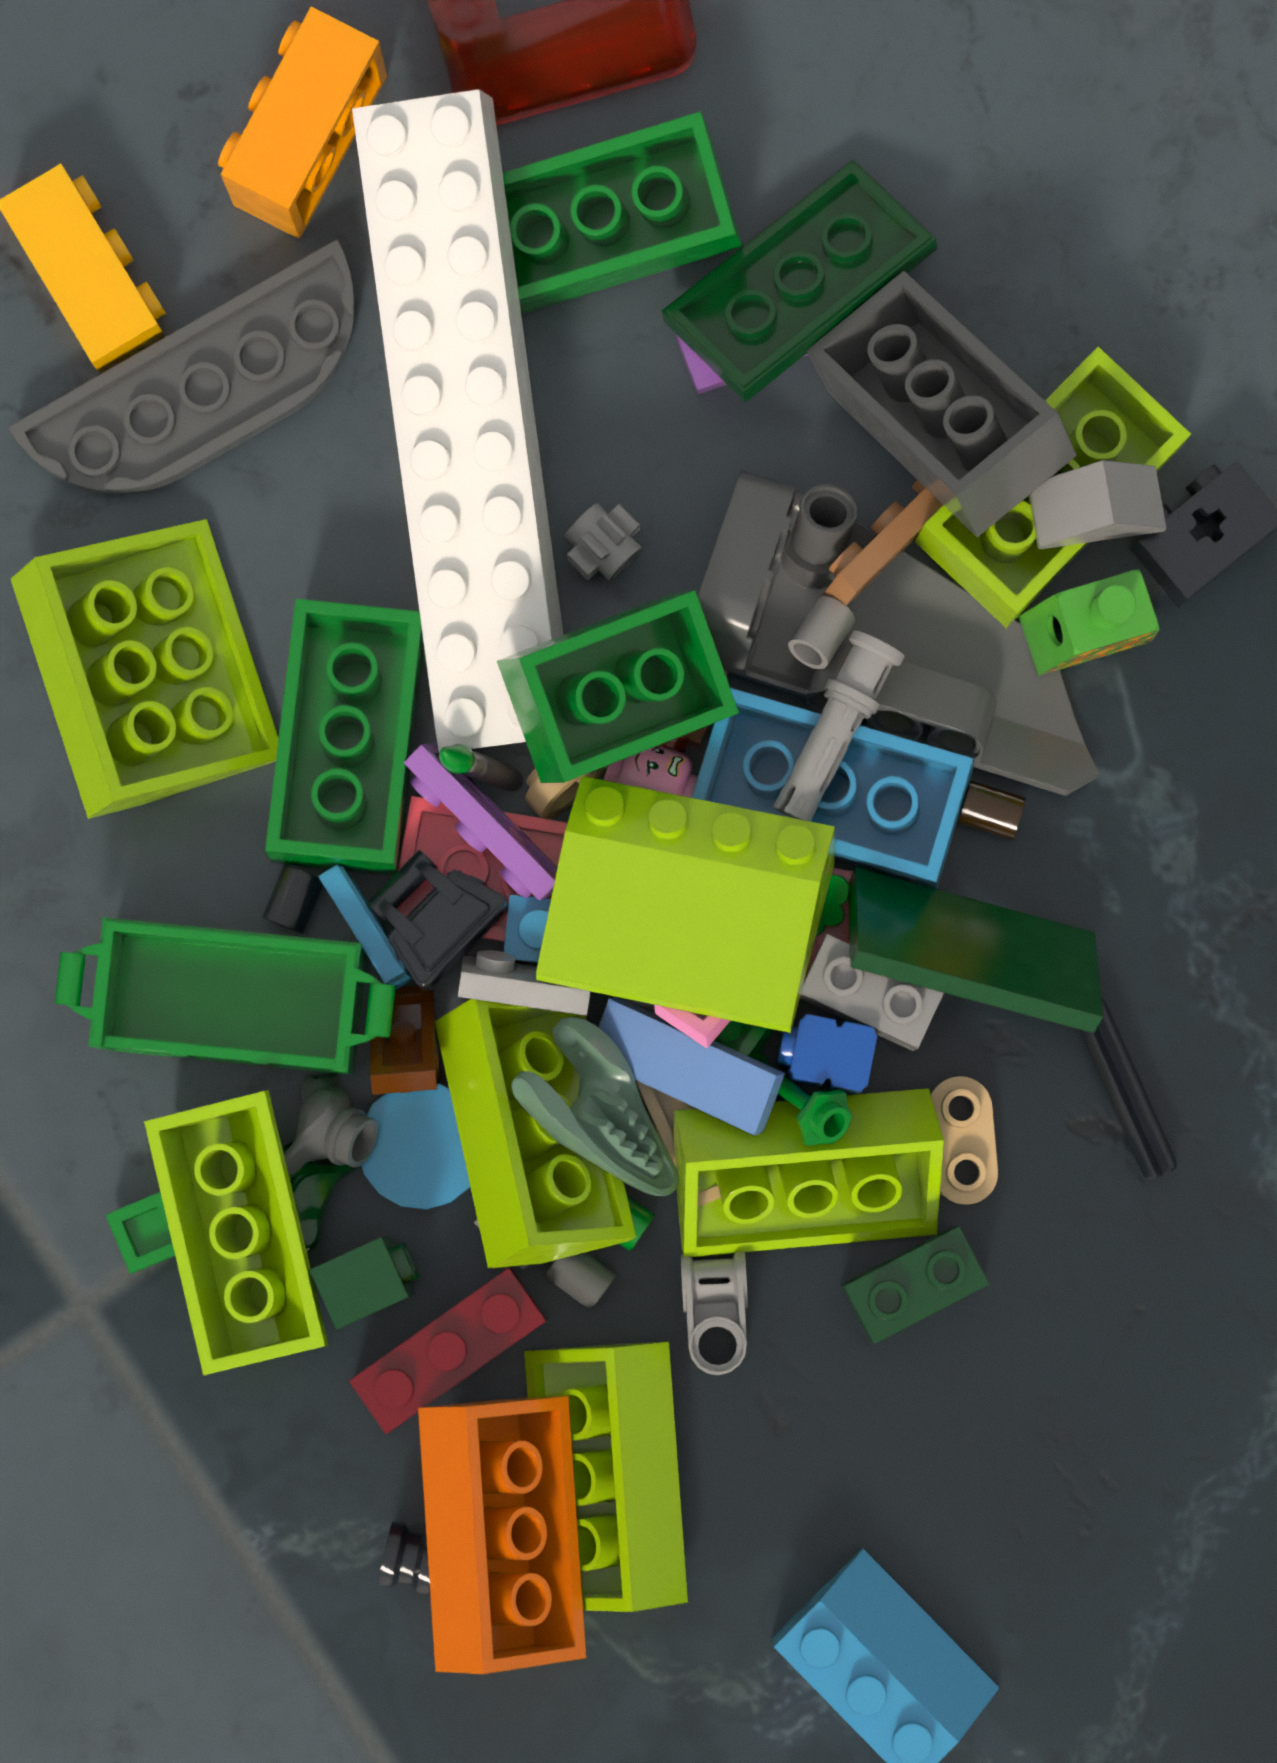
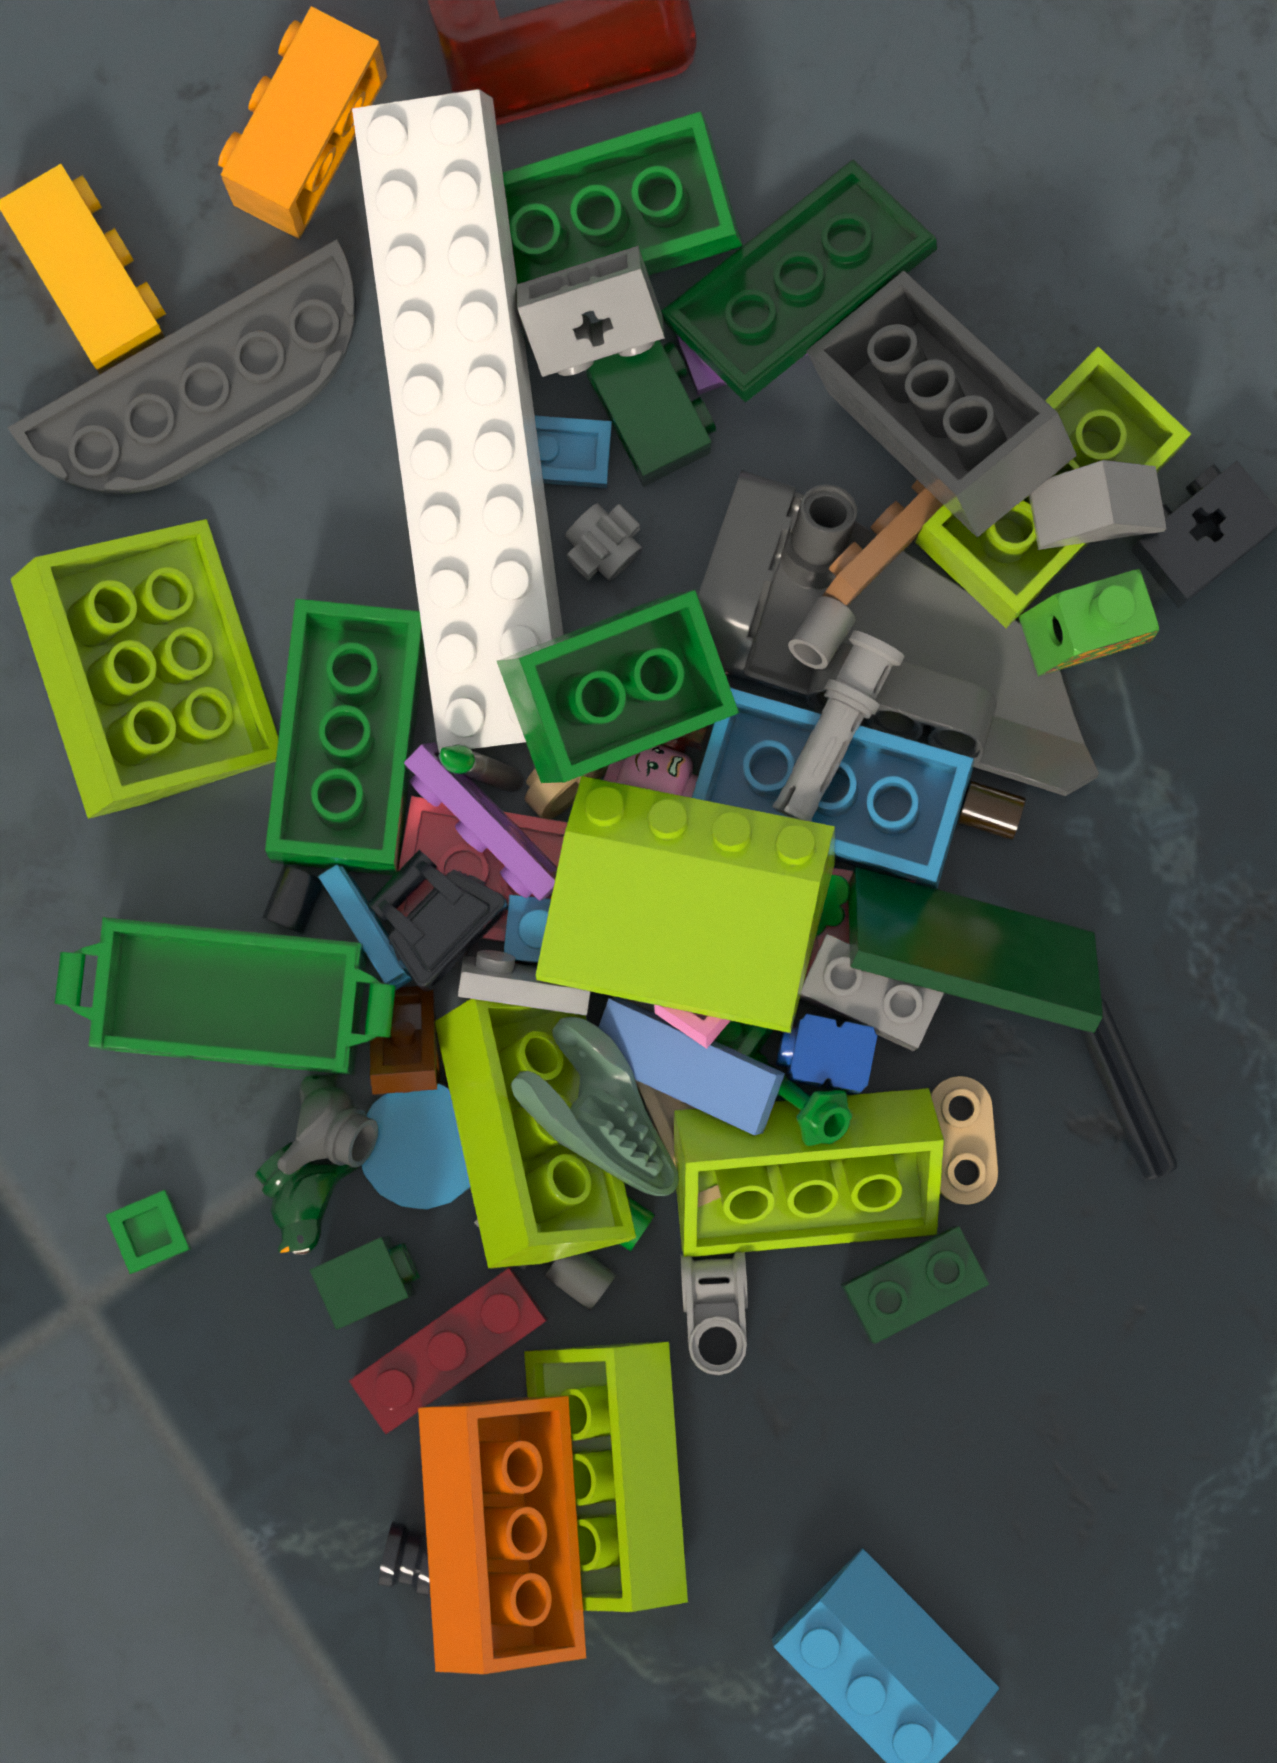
lime slope [144,1090,329,1375] -> none
none -> light grey brick [517,246,665,377]
none -> dark azure plate [535,416,612,488]
none -> dark green brick [586,340,717,487]

